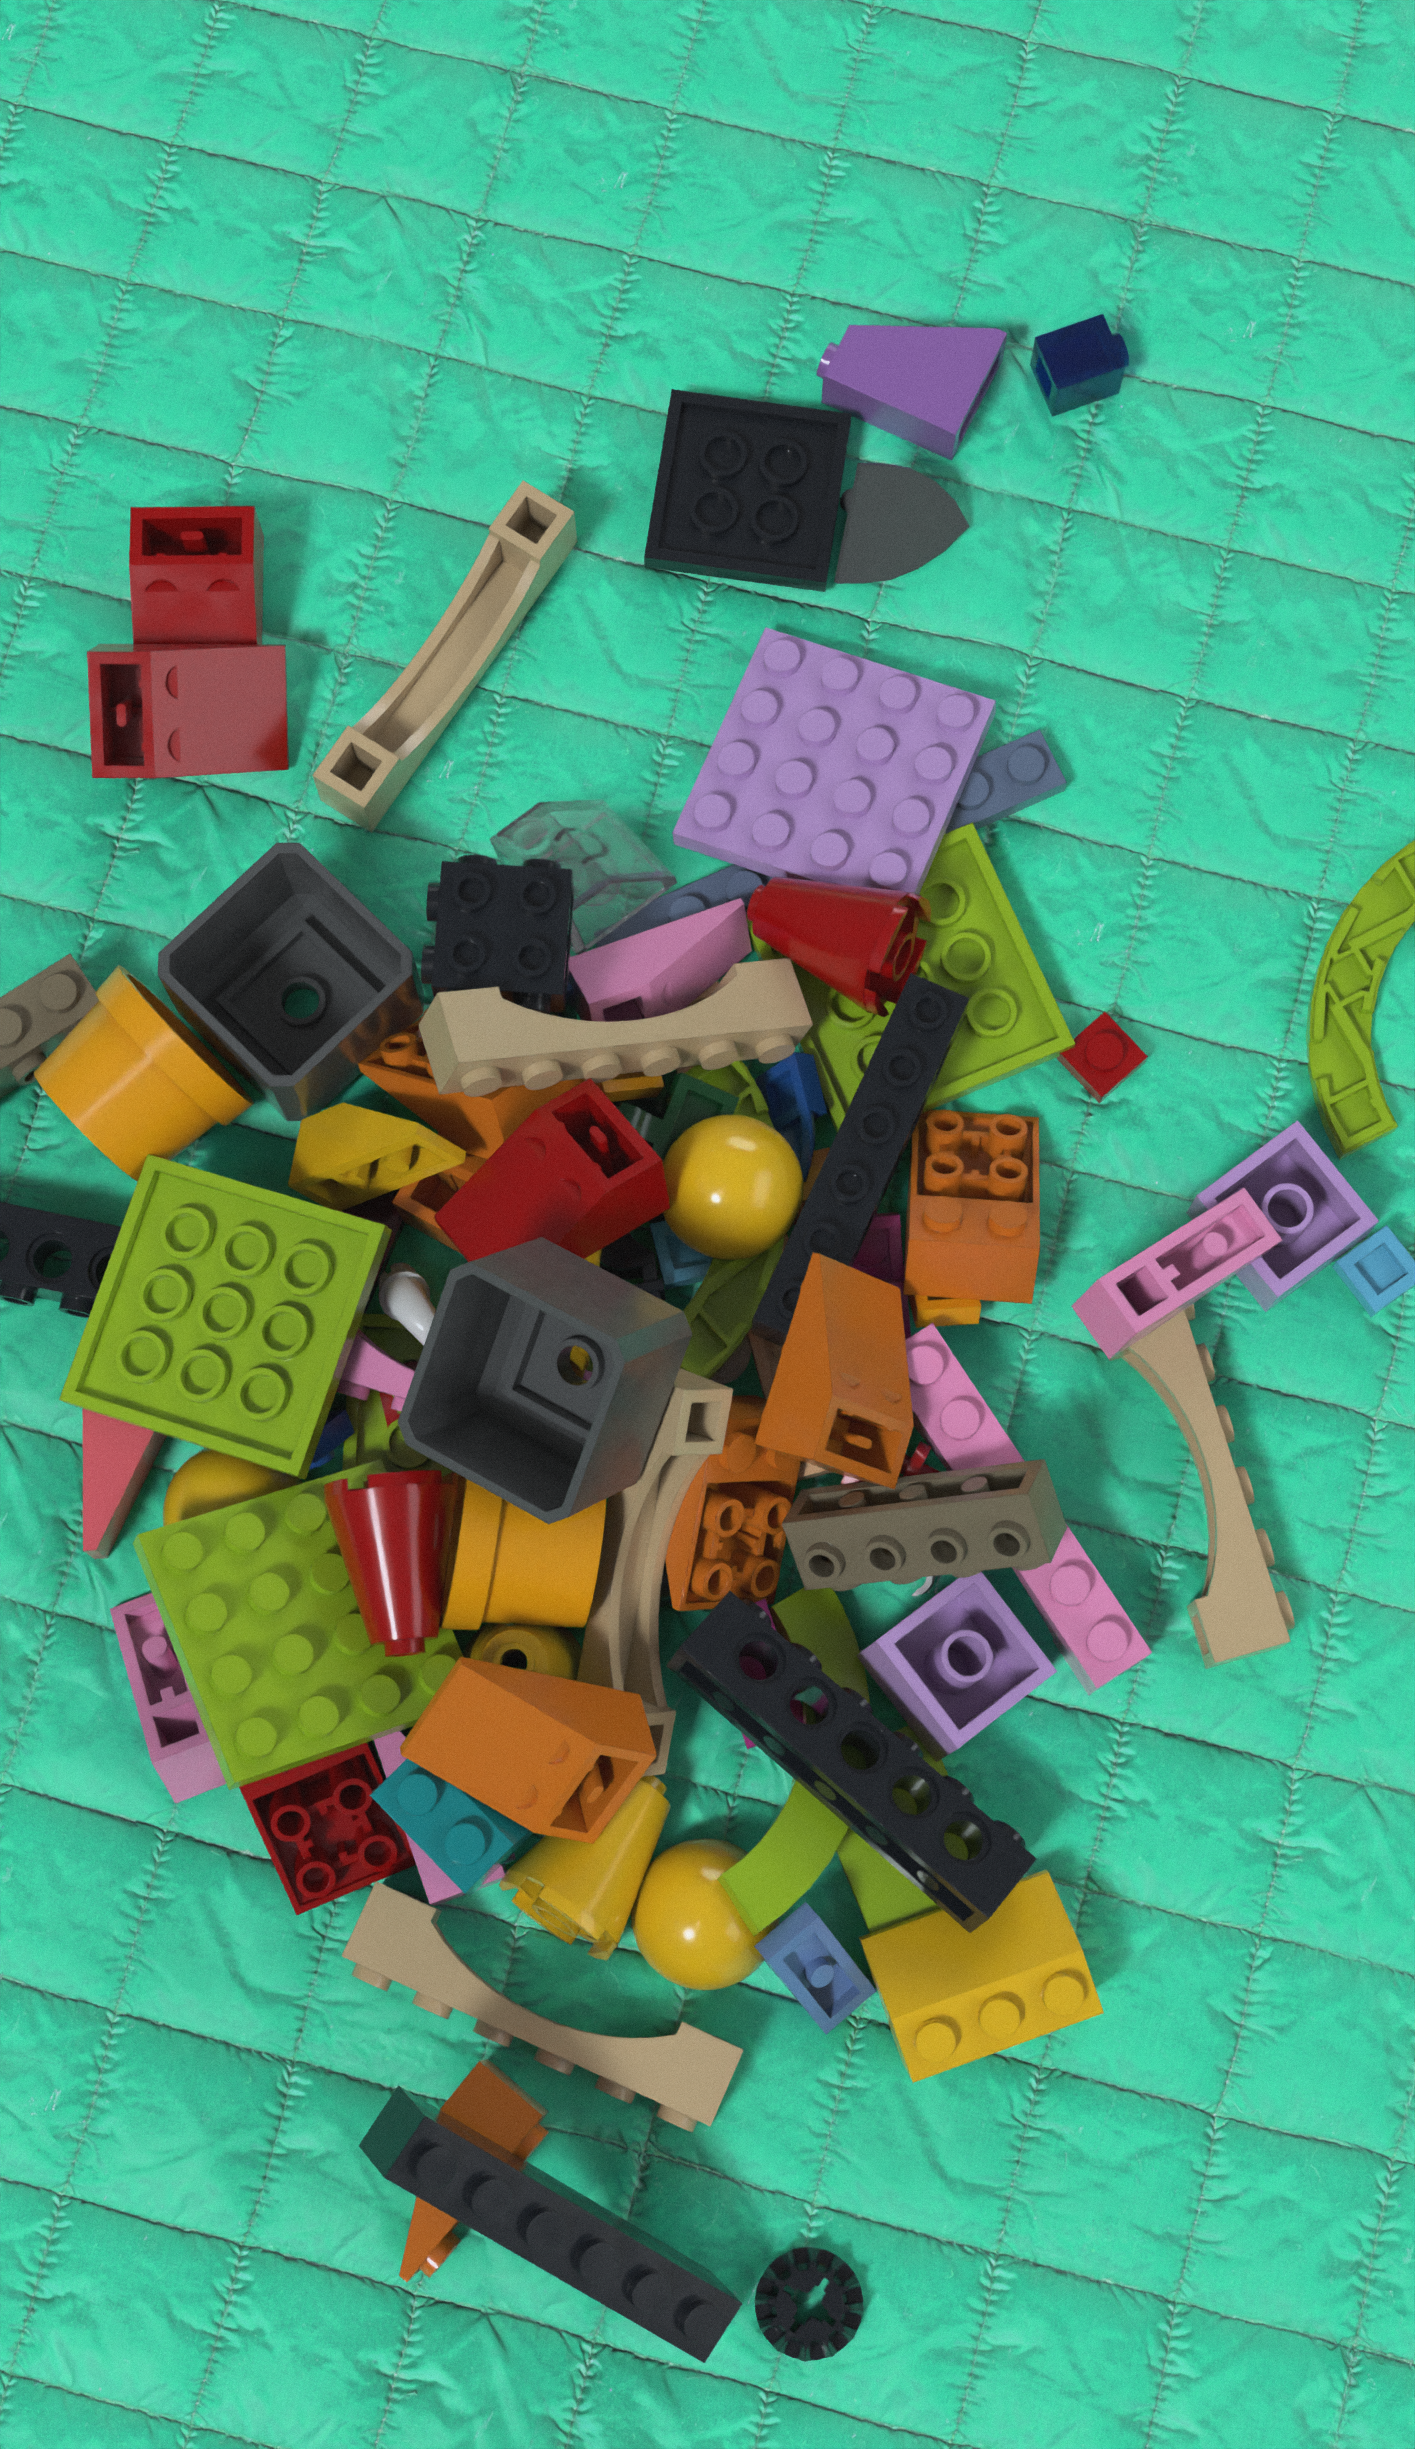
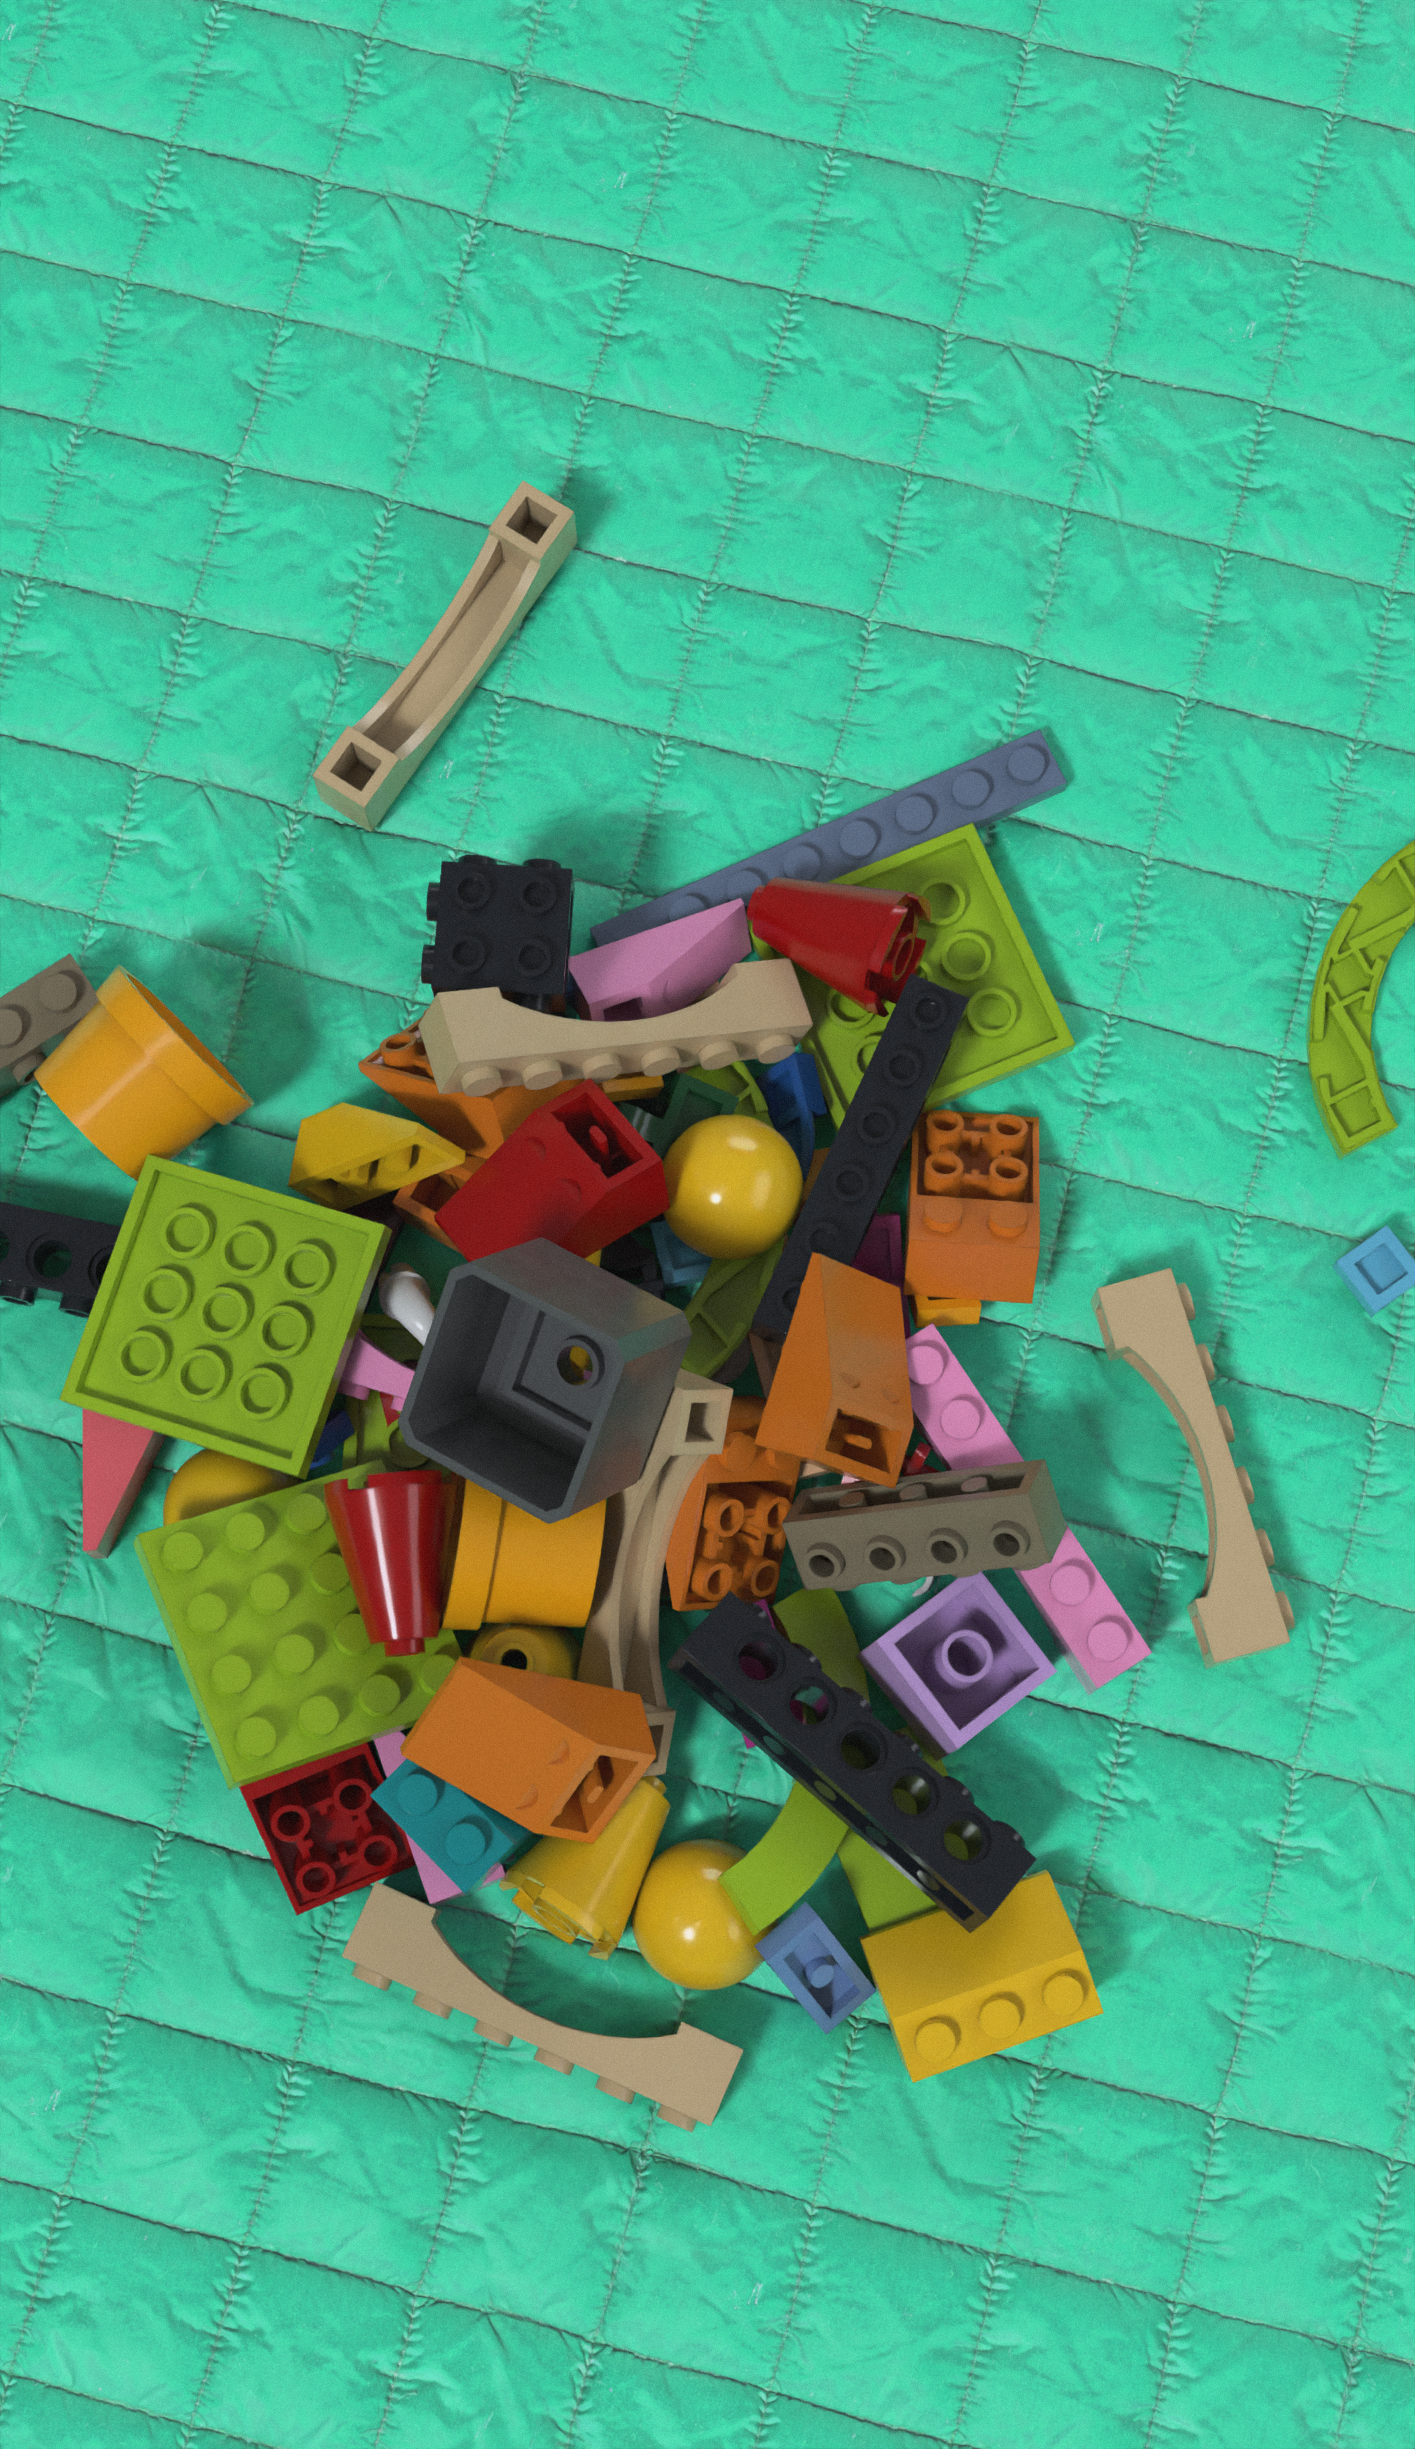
red slope [87,644,289,778] -> none
bright pink slope [110,1593,226,1804] -> none
red slope [129,506,264,644] -> none
dark grey plate [158,843,424,1121] -> none
black brick [359,2085,742,2363] -> none
orange slope [399,2059,549,2282] -> none
clear slope [490,799,677,955] -> none
black plate [644,389,852,592] -> none
lavender plate [672,627,996,895] -> none
black gear [755,2247,864,2362] -> none
medium lavender slope [817,325,1007,461] -> none
dark grey shield [834,463,969,584] -> none
clear blue brick [1030,314,1129,417] -> none
red plate [1057,1012,1148,1104] -> none
bright pink slope [1071,1187,1282,1359] -> none
lavender brick [1186,1120,1379,1312] -> none

